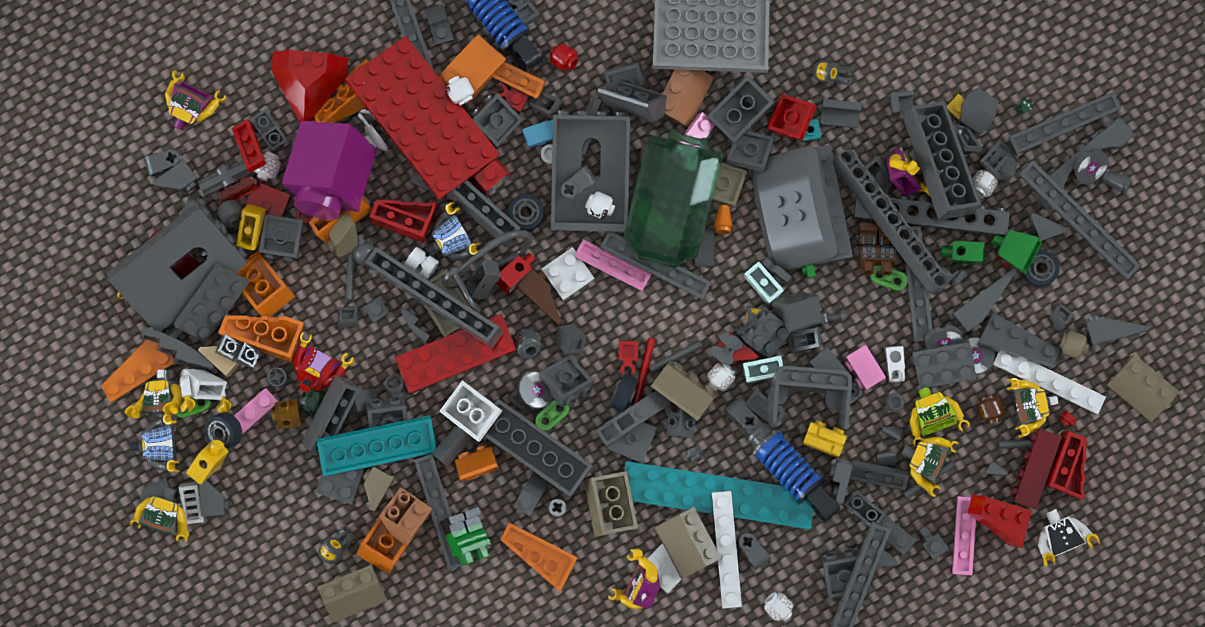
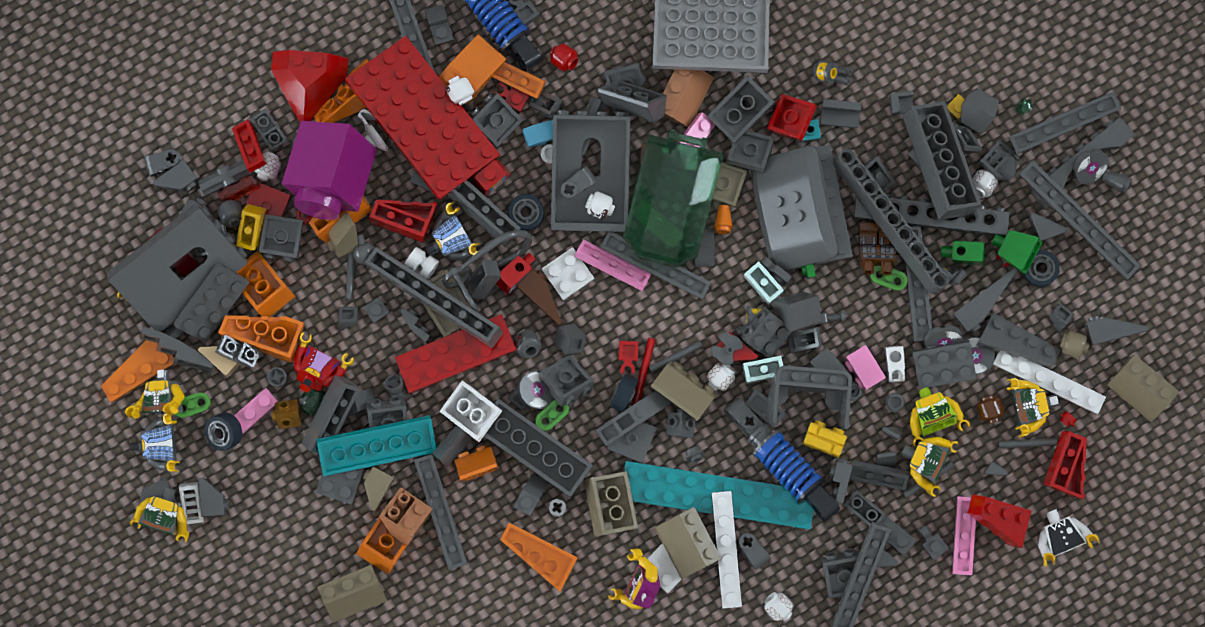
torso [165,71,226,130] -> none
white torso [179,368,231,413] -> none
yellow torso [186,440,229,485] -> none
dark grey piece [319,527,355,564] -> none
green hips [440,507,491,566] -> none
torso [886,148,930,196] -> none
dark red brick [1010,428,1062,509] -> none

